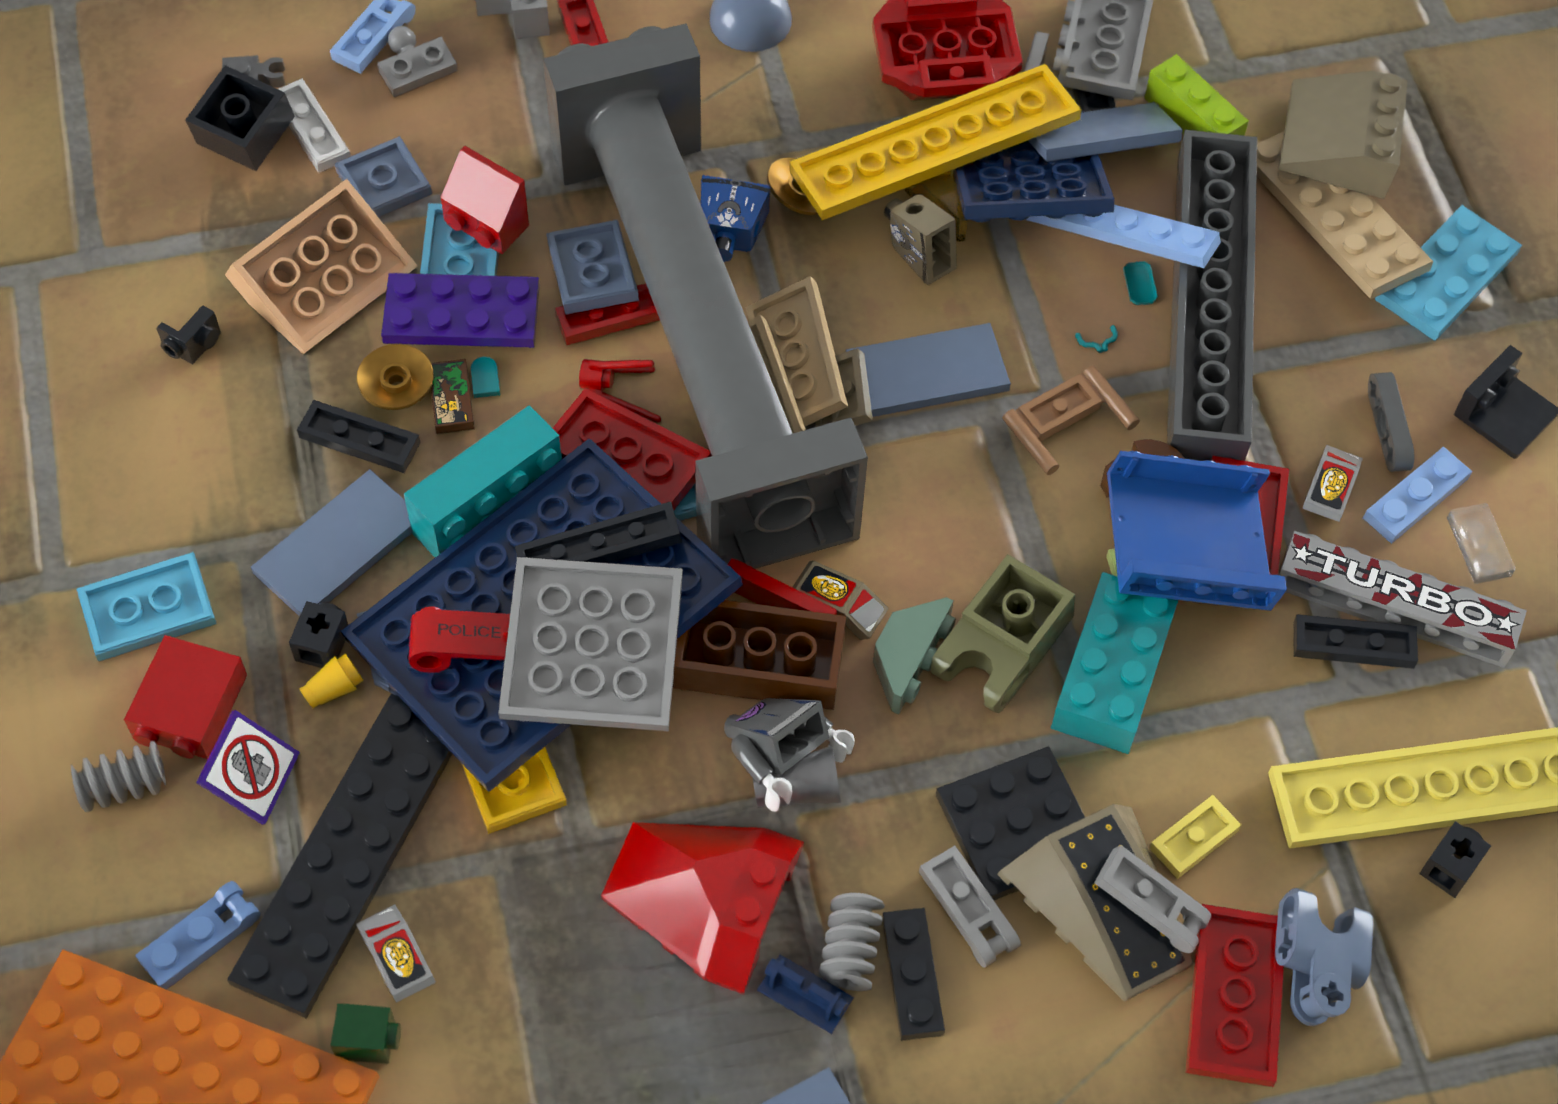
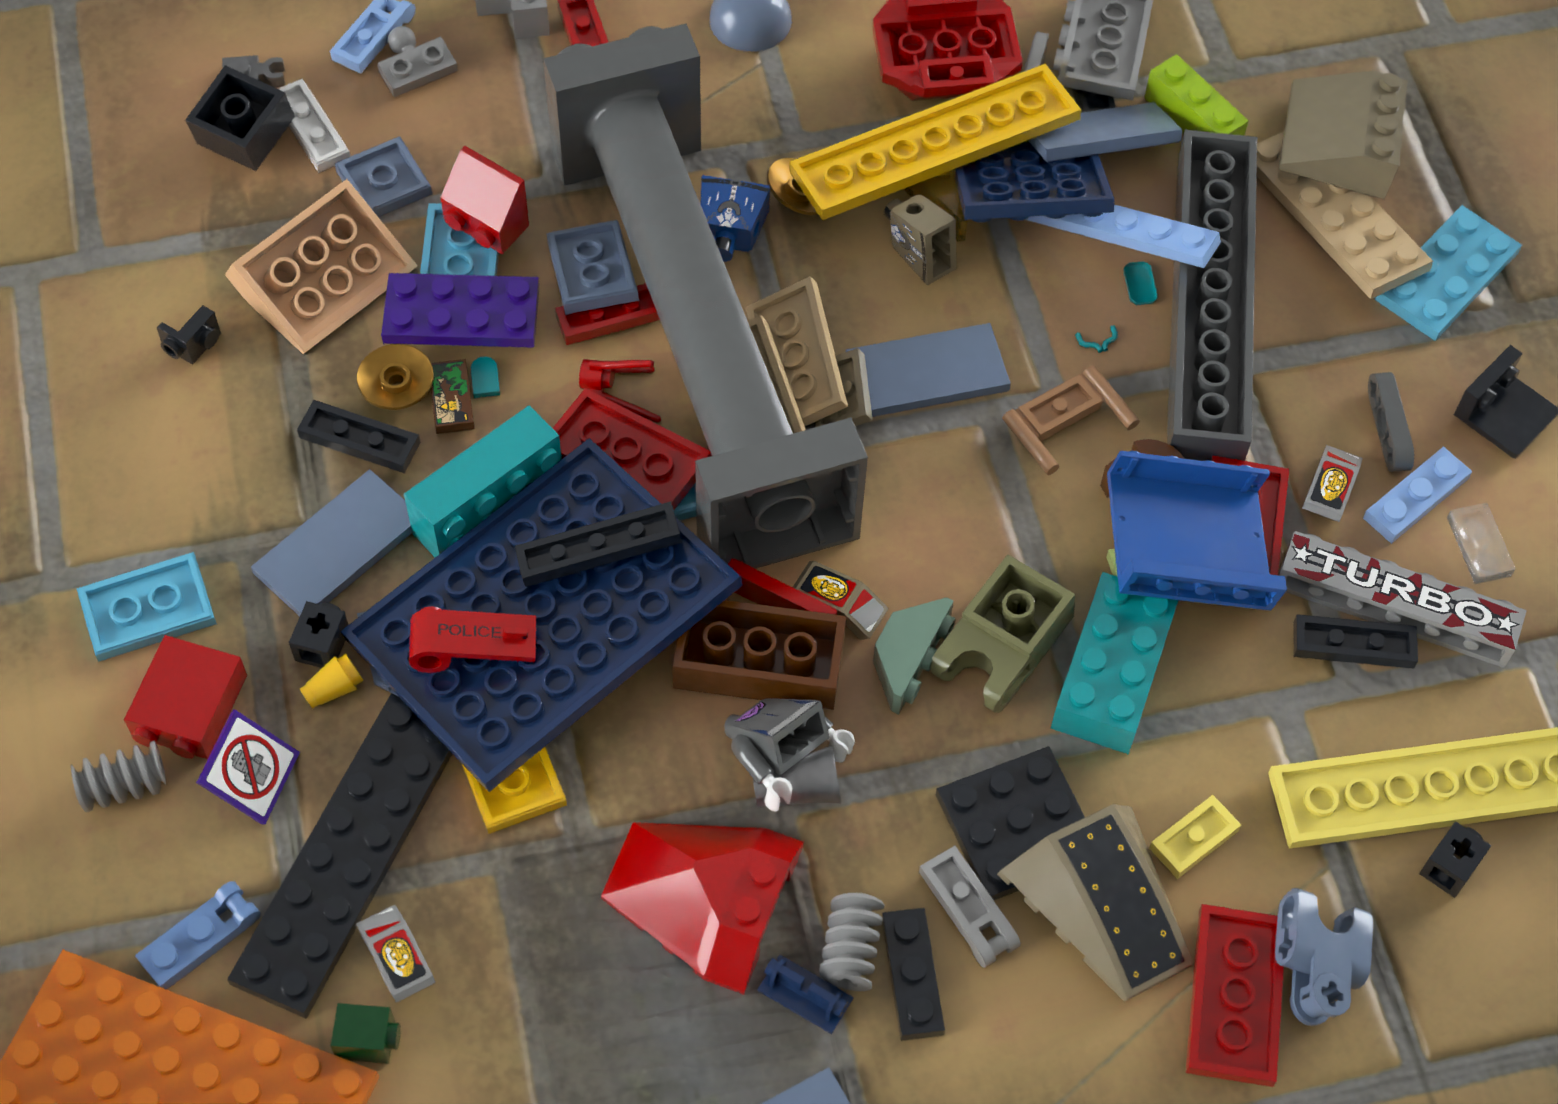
light grey plate [498,557,683,731] -> none
light grey plate [1094,845,1211,953] -> none

